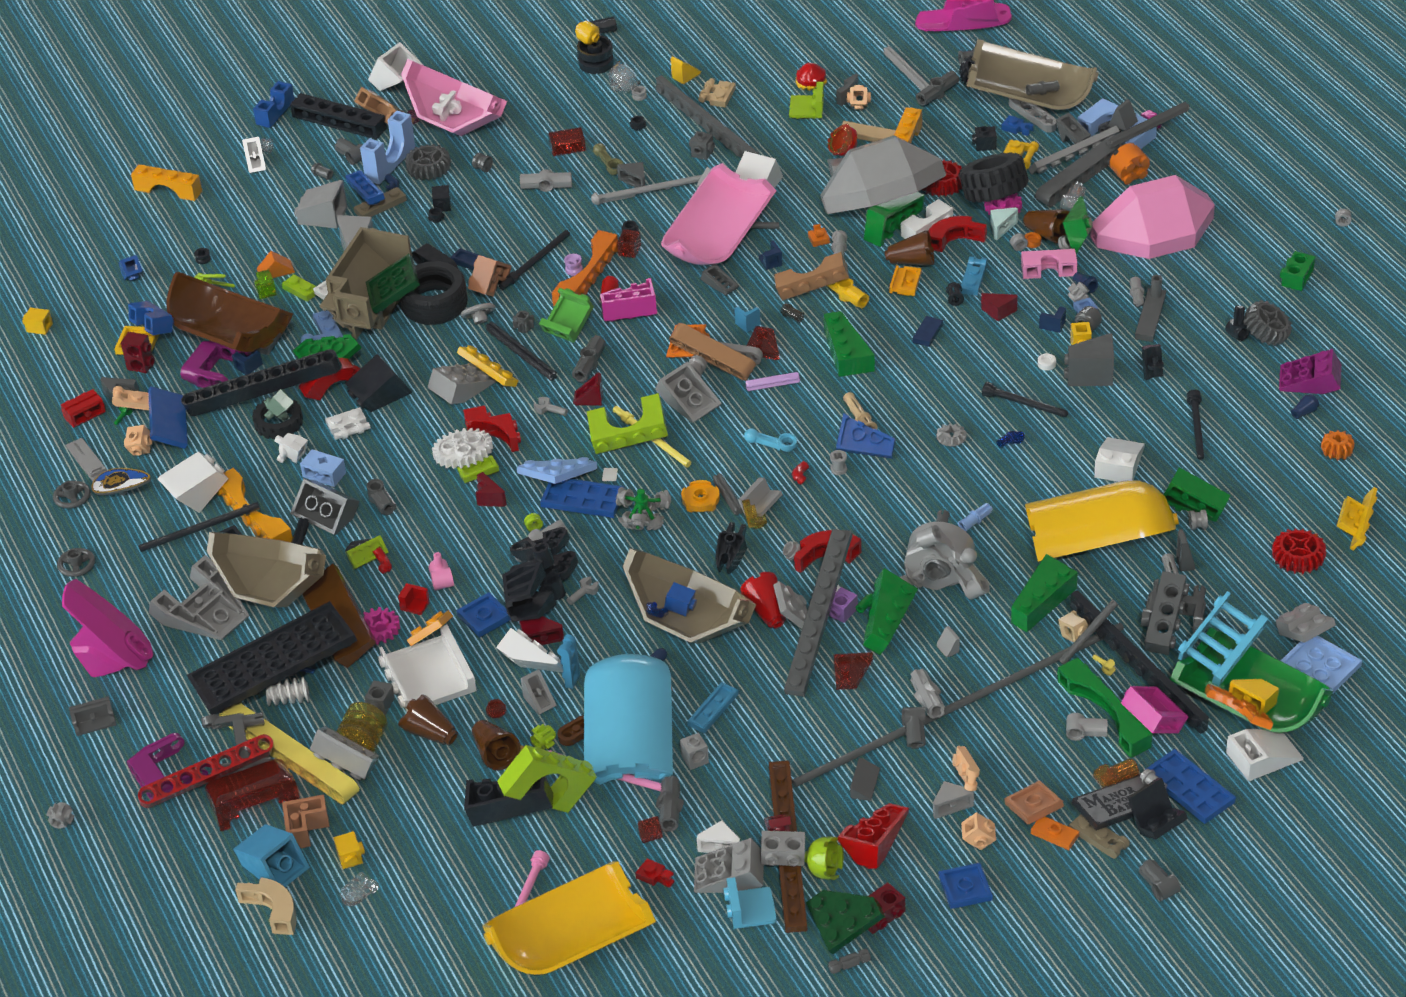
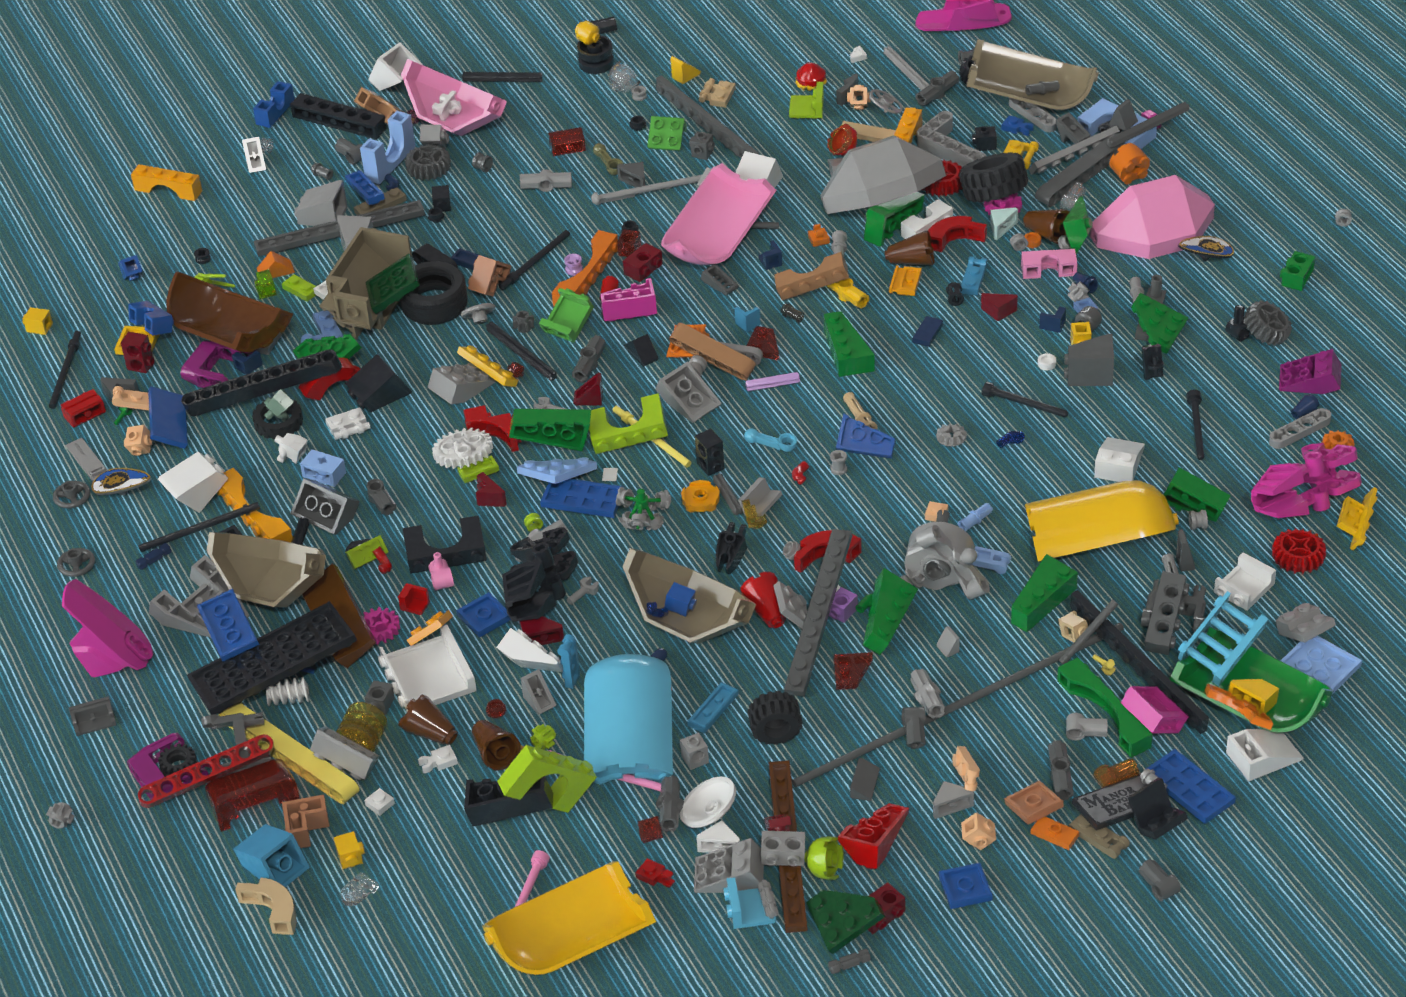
reddish brown plate [557,715,584,746] -> none
none -> black bar [48,331,81,409]
none -> dark blue axle [135,543,171,570]
none -> black tyre [158,743,197,782]
none -> blue tile [196,589,259,662]
none -> dark grey plate [253,200,425,256]
none -> white plate [364,788,395,816]
none -> black arch [402,515,487,574]
none -> white plate [418,745,458,773]
none -> light grey brick [420,124,449,149]
none -> black axle [462,72,543,82]
none -> clear red plate [507,362,525,378]
none -> green wedge [509,409,591,451]
none -> dark red brick [623,243,663,282]
none -> black slope [624,334,658,367]
none -> bright green bracket [647,116,687,151]
none -> white dish [679,777,736,828]
none -> black brick [695,429,725,476]
none -> black tyre [748,691,803,745]
none -> light grey axle [757,880,779,919]
none -> white tile [850,46,867,63]
none -> light grey wheel [869,89,903,114]
none -> light grey beam [917,111,986,167]
none -> light nougat plate [925,501,948,522]
none -> light blue plate [972,546,1011,574]
none -> dark grey piece [1048,740,1074,800]
none -> green plate [1131,293,1188,354]
none -> shield [1178,236,1234,261]
none -> white panel [1214,553,1276,610]
none -> dark pink piece [1251,443,1362,518]
none -> light grey beam [1269,408,1331,449]

